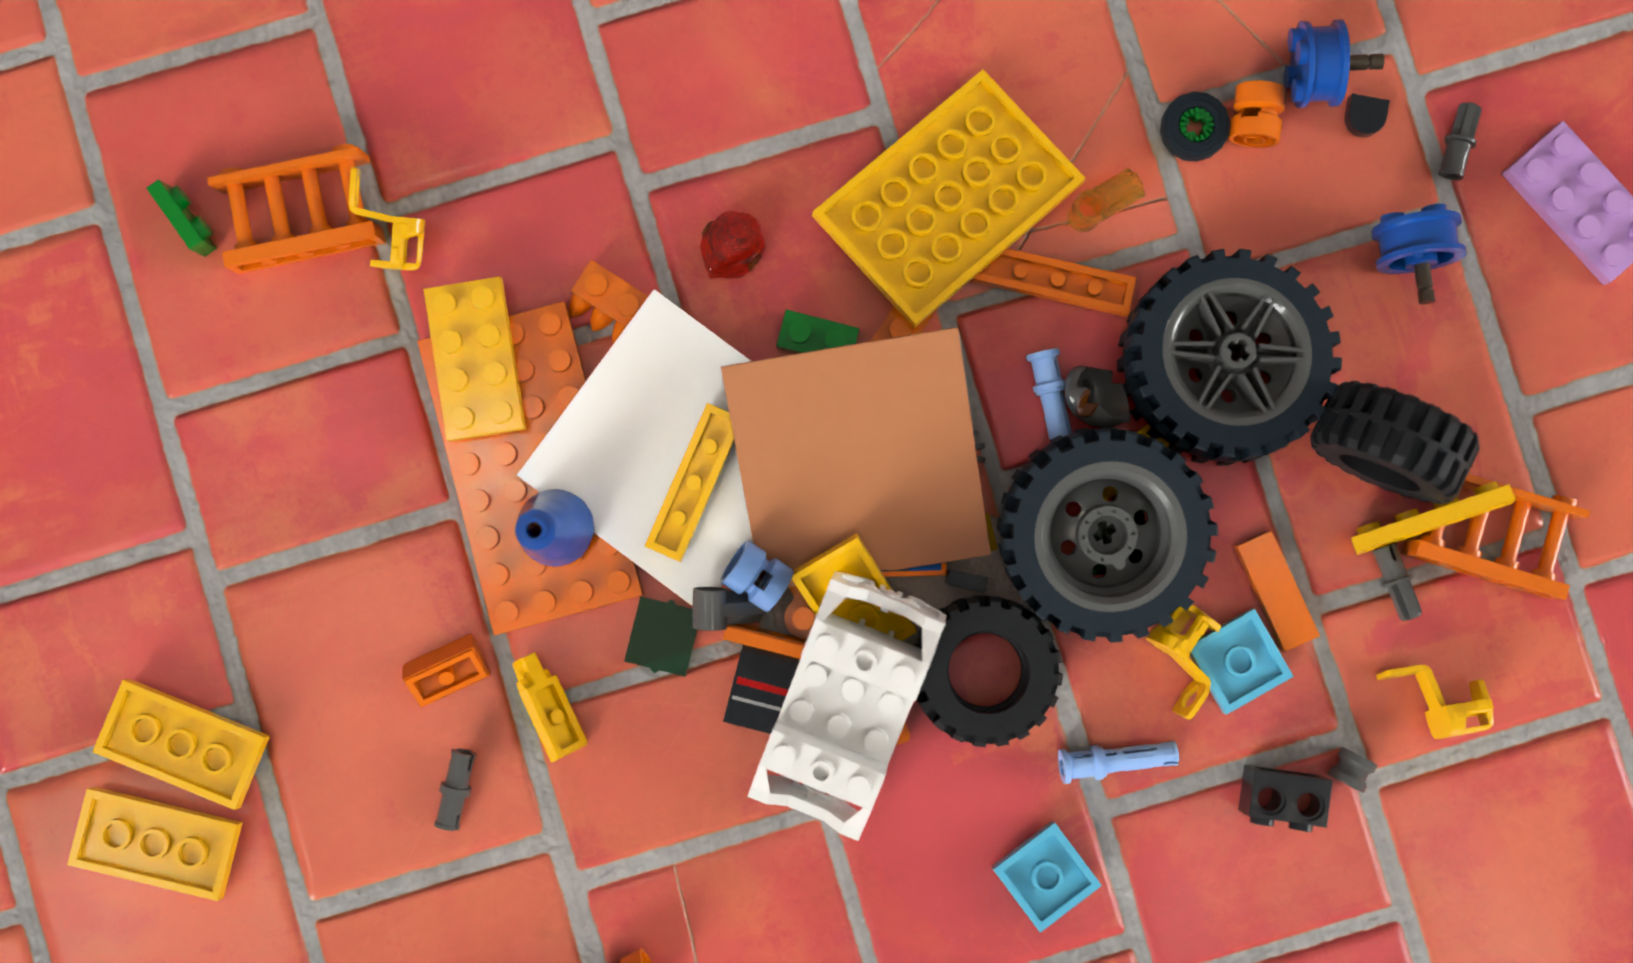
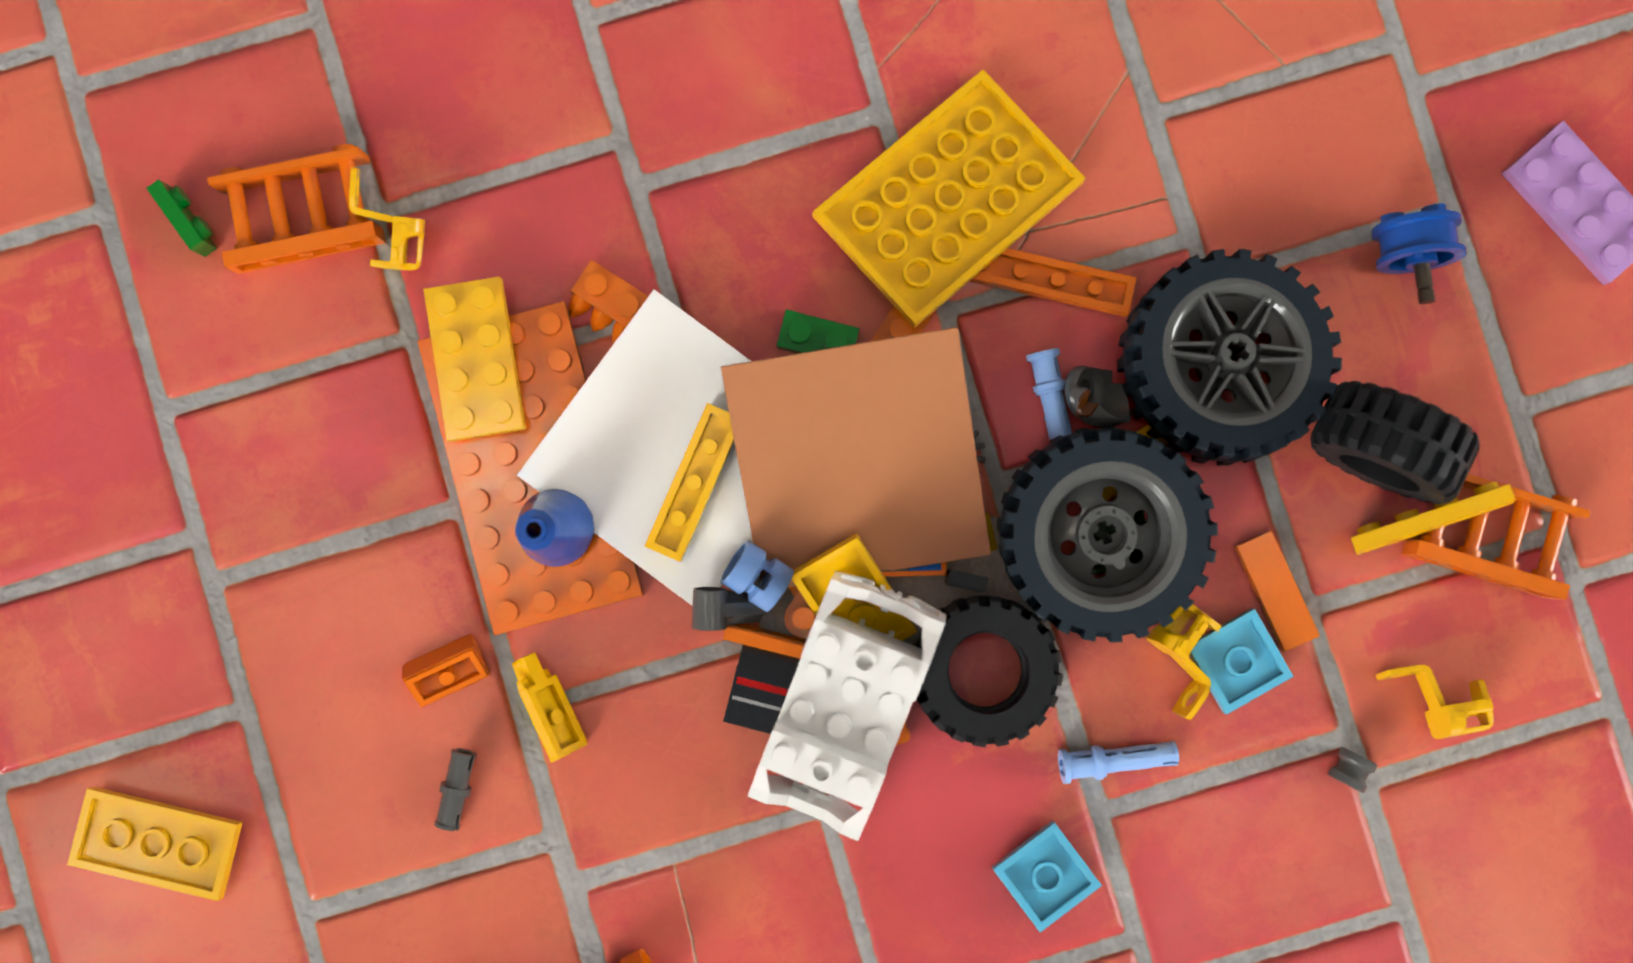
yellow plate [92,679,270,810] -> none
clear green piece [624,596,697,677] -> none
clear red hair [700,211,766,279] -> none
clear yellow piece [1067,167,1146,232] -> none
black bush [1160,92,1230,162] -> none
orange wheel [1229,80,1287,148] -> none
black brick [1238,764,1333,832] -> none
blue wheel [1283,19,1384,108] -> none
black tile [1345,93,1390,137] -> none
dark grey axle [1372,543,1422,621] -> none
dark grey axle [1438,102,1482,180] -> none

